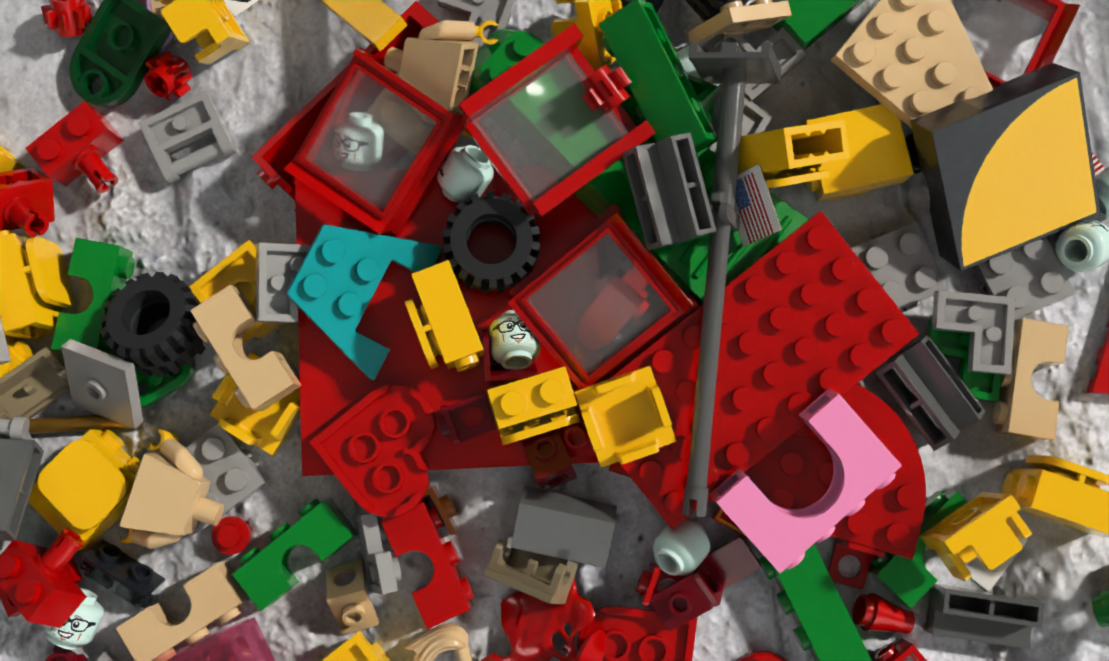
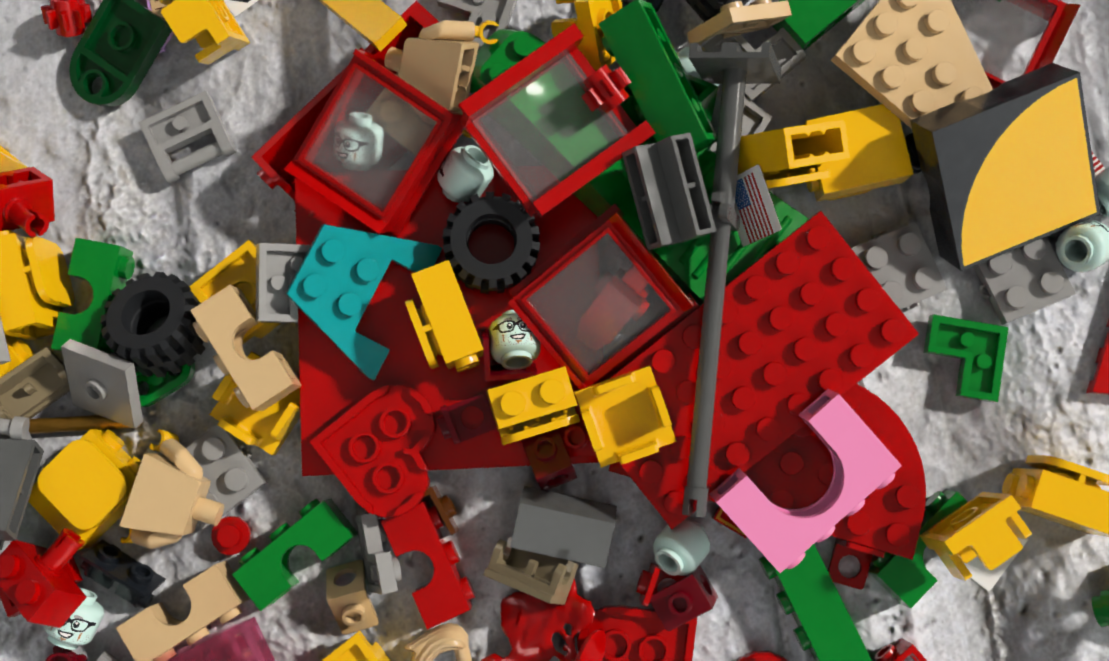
red brick [25,101,124,193] -> none
red gear [144,51,193,101] -> none
bracket [693,536,761,607] -> none
red cone [853,593,915,634] -> none
dark grey piece [876,334,986,451] -> none
dark grey piece [925,584,1044,649] -> none
light grey plate [932,290,1016,375] -> none
tan arch [992,318,1069,440] -> none

